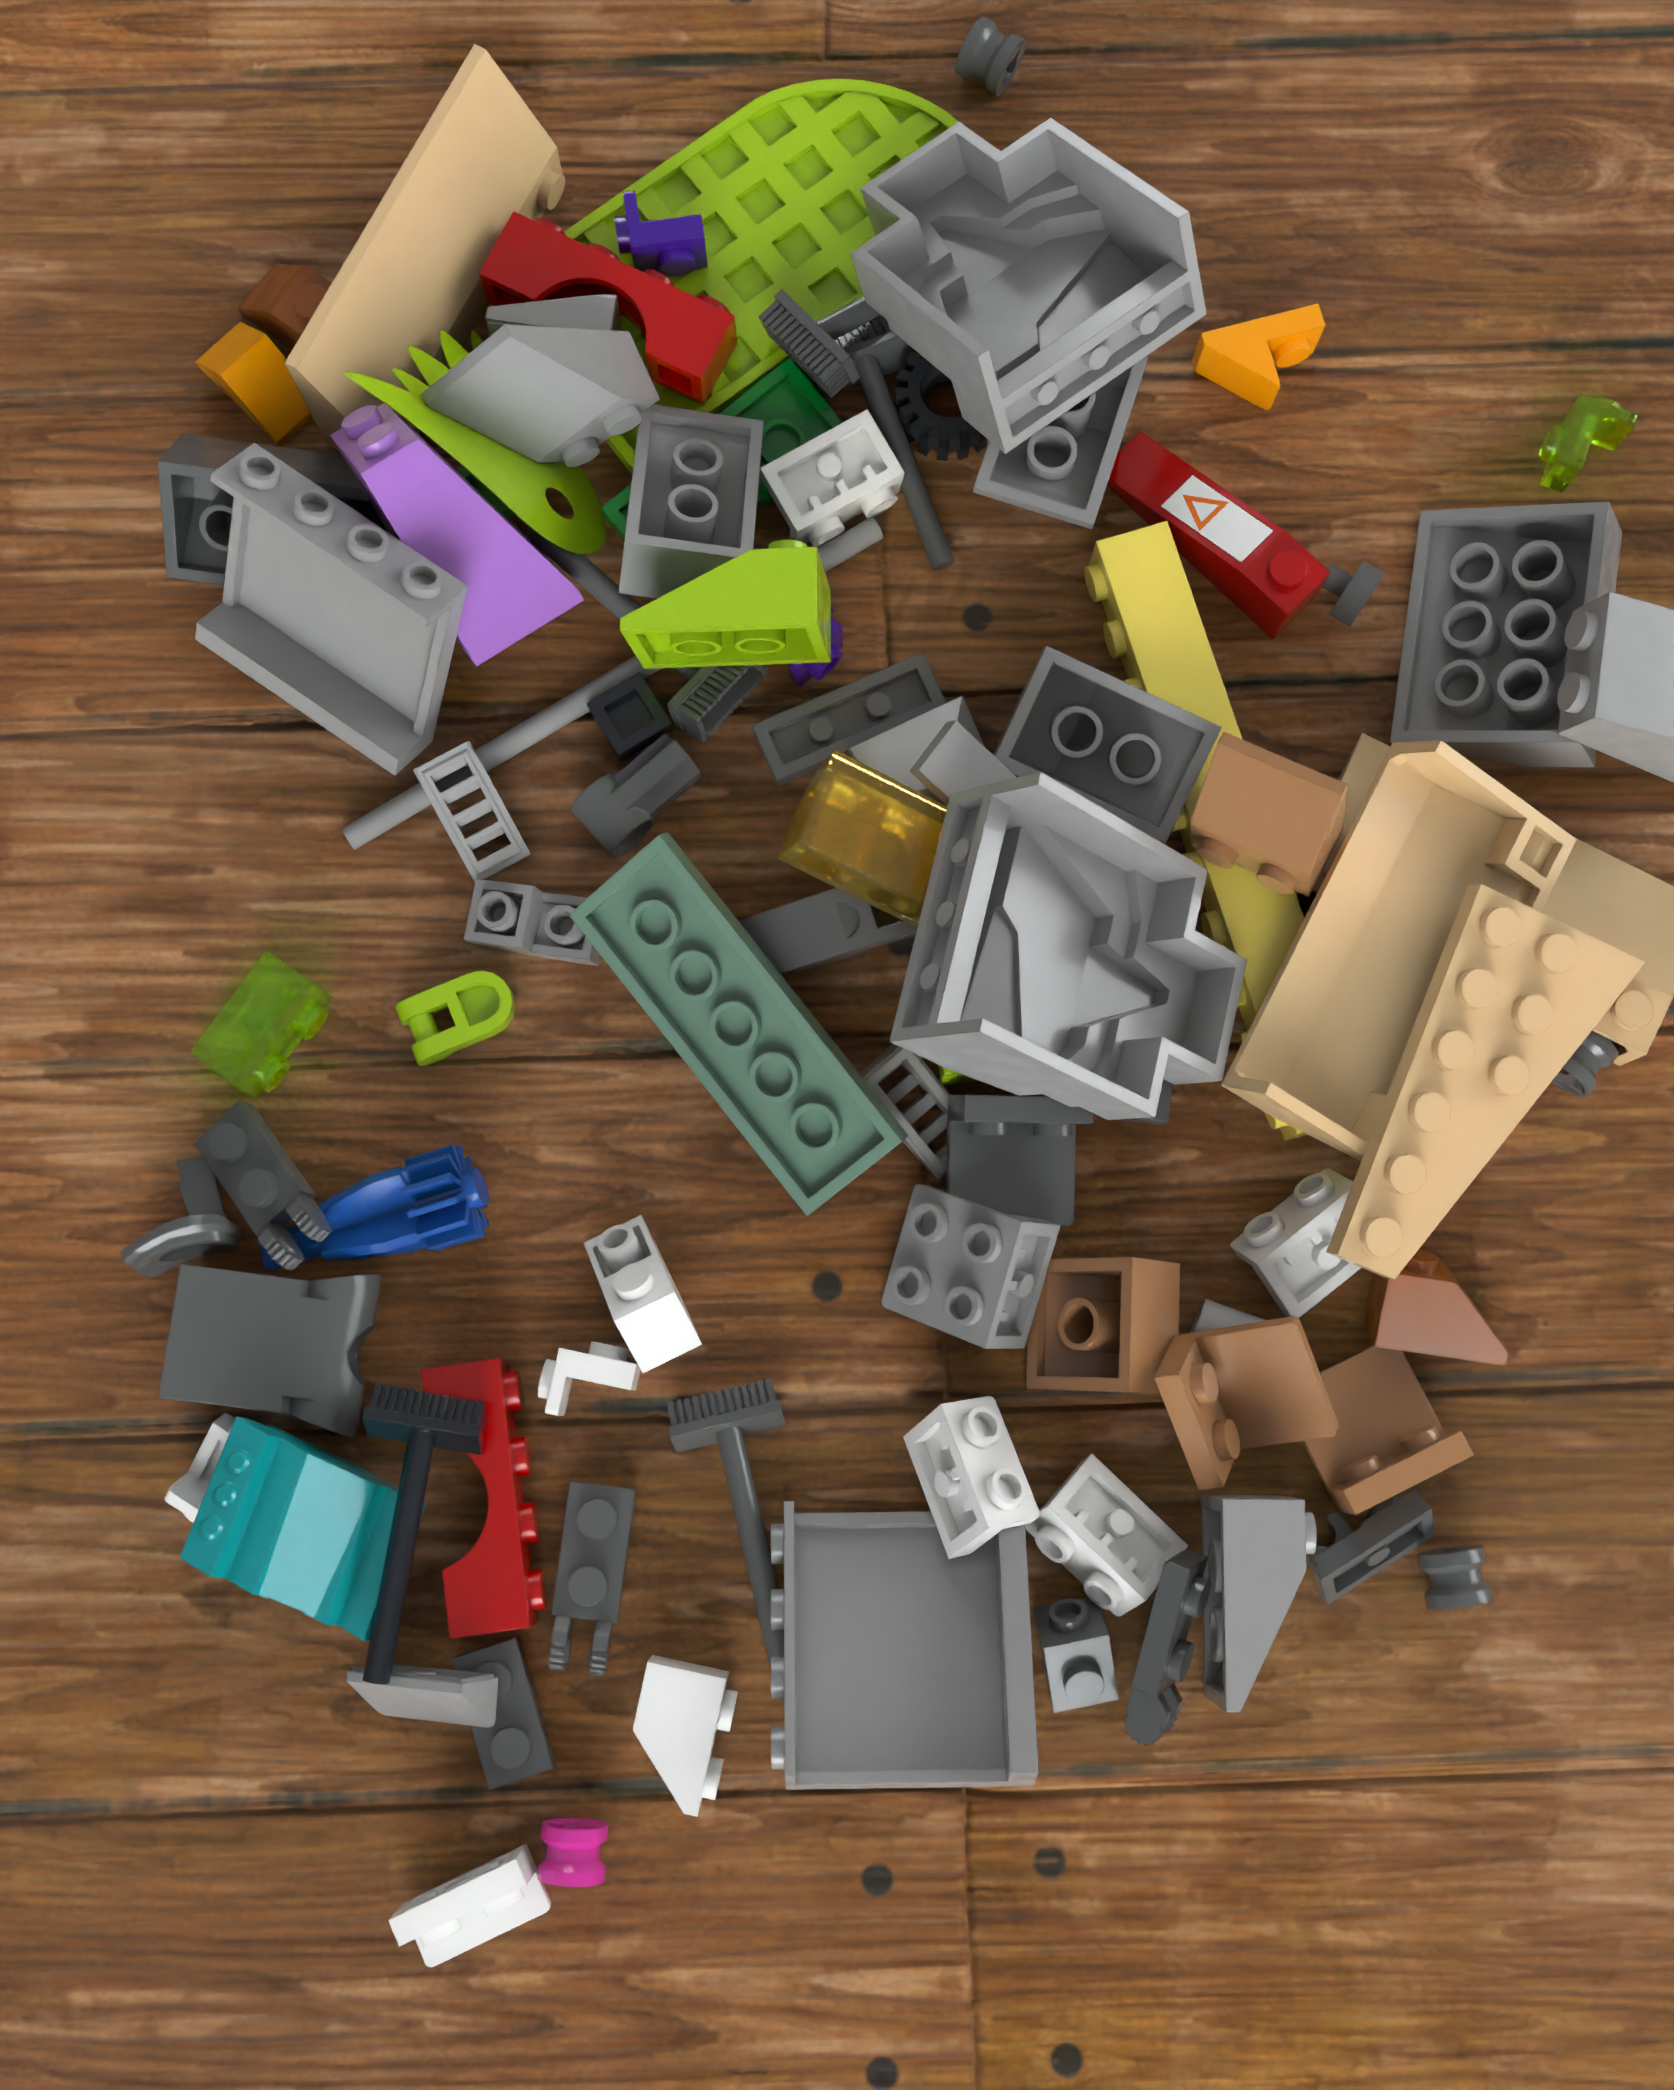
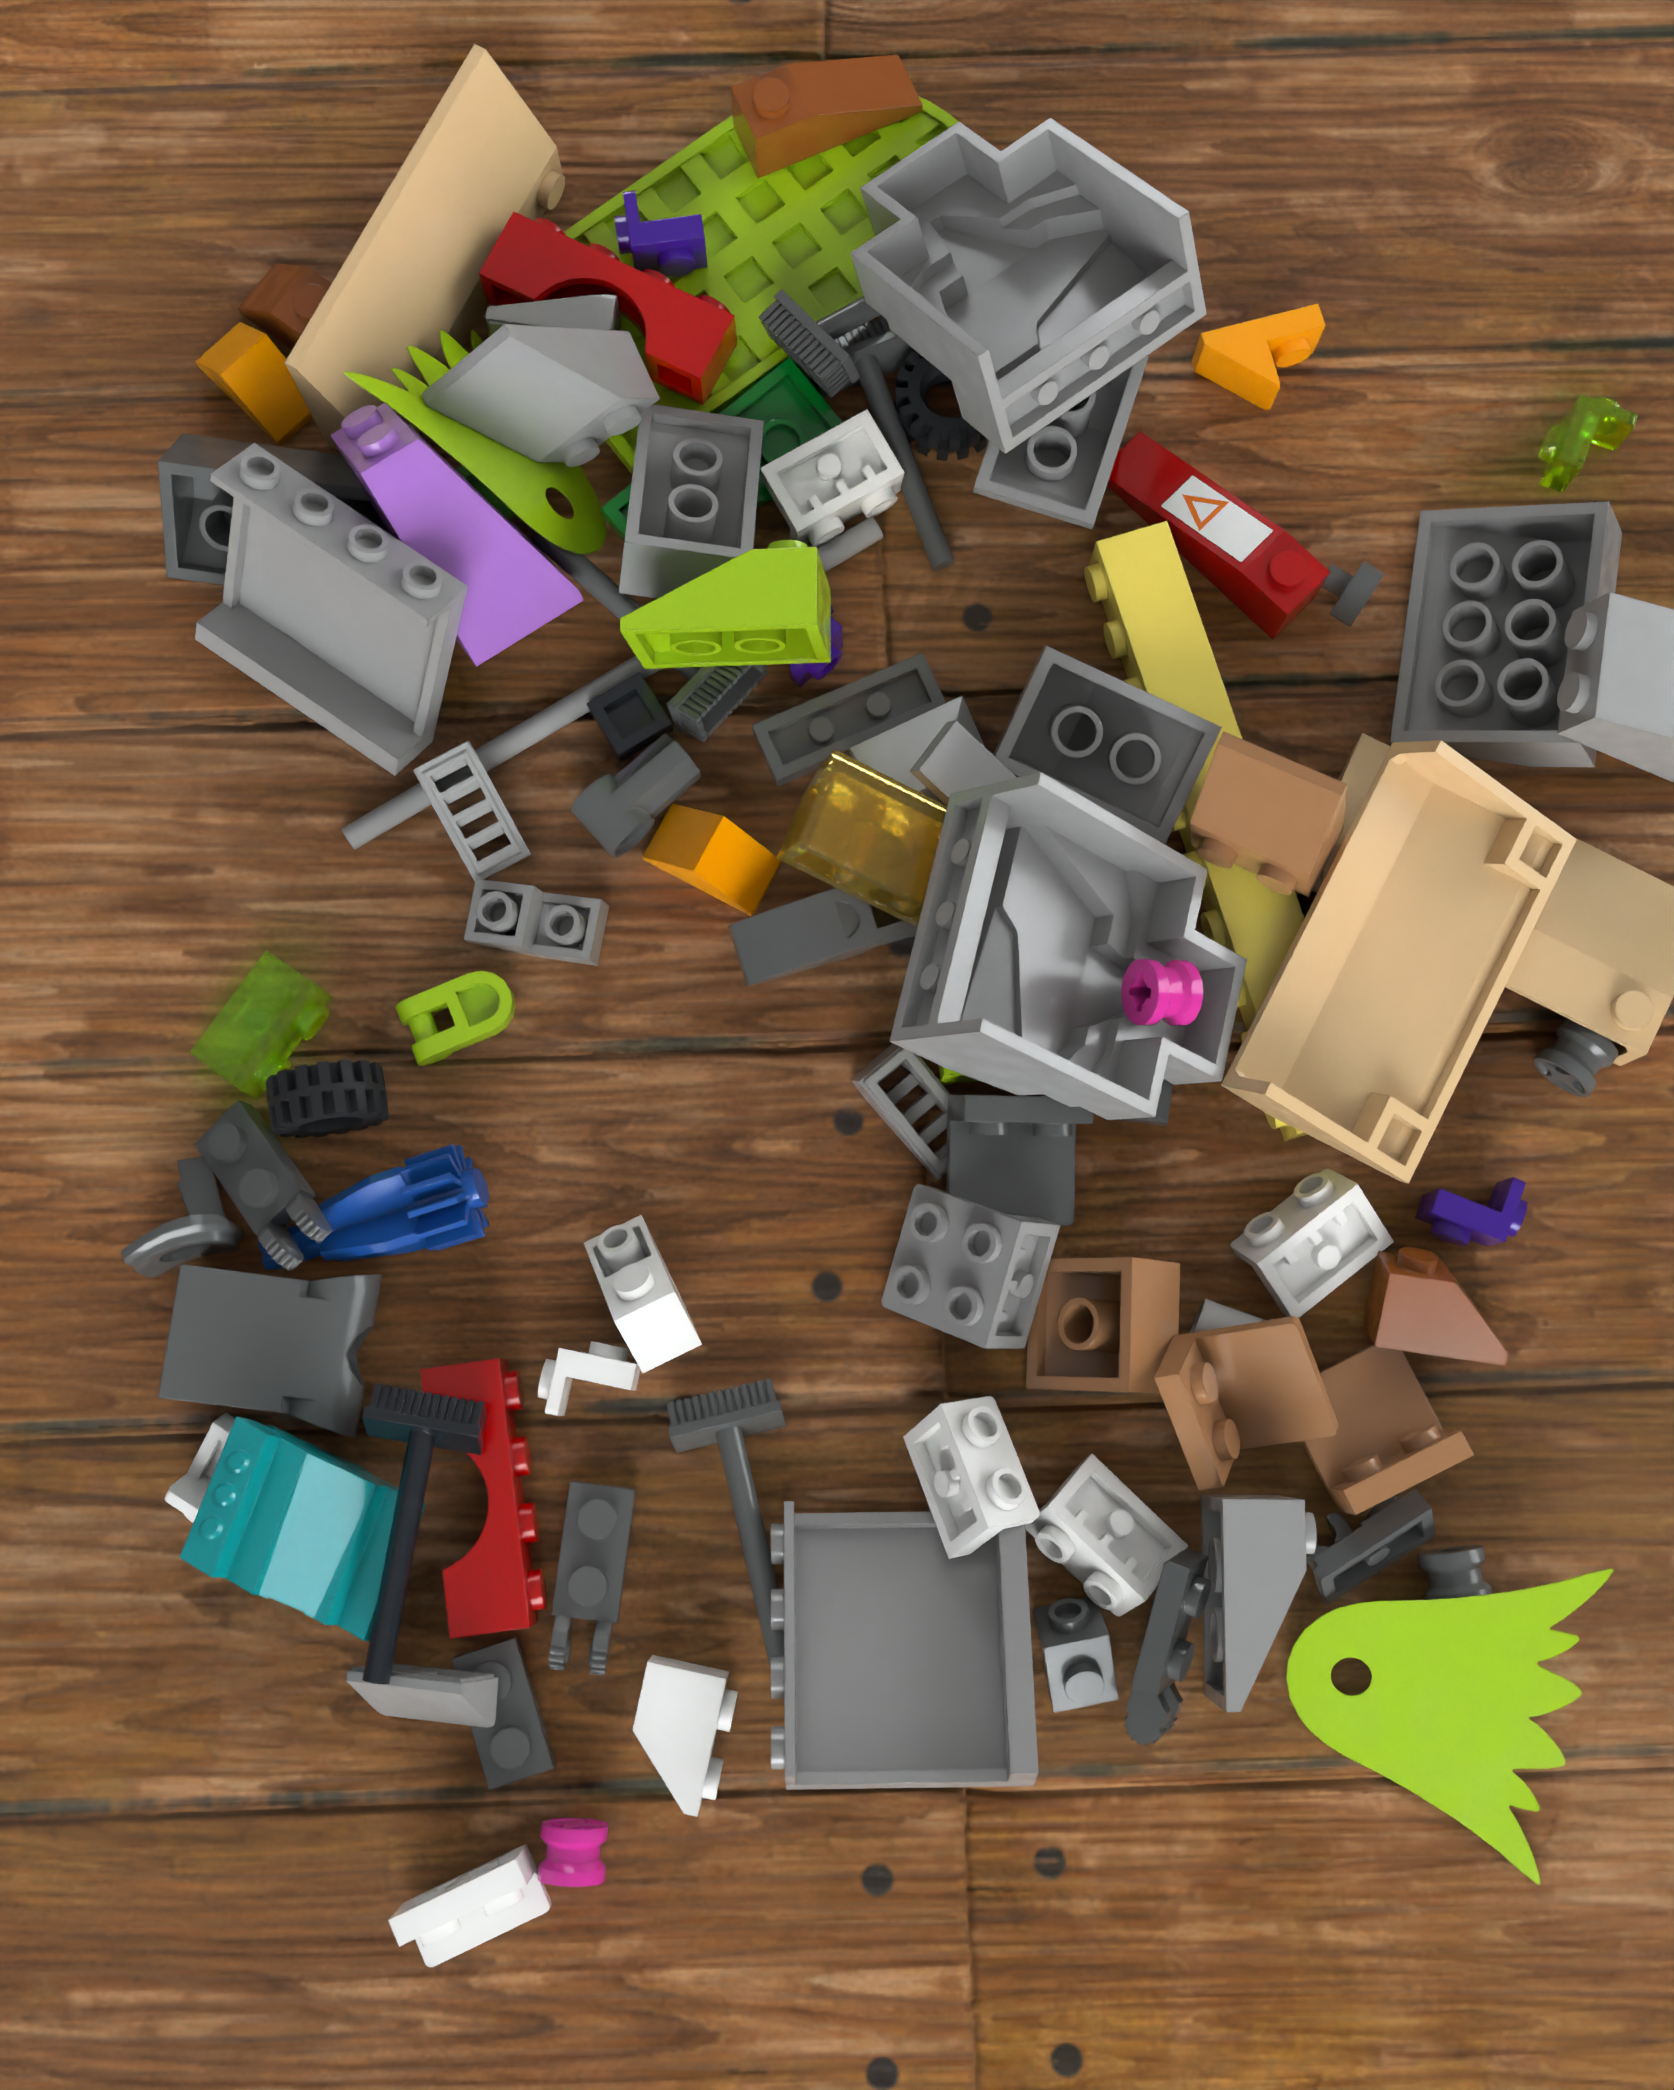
sand green plate [569,832,909,1216] -> none
dark grey wheel [955,16,1026,96] -> none
tan wing [1326,884,1646,1279] -> none
none -> black tyre [266,1060,389,1138]
none -> light orange slope [642,803,782,917]
none -> dark orange slope [731,55,923,178]
none -> dark pink wheel [1121,959,1203,1026]
none -> lime piece [1286,1568,1613,1885]
none -> dark purple bracket [1415,1177,1527,1247]

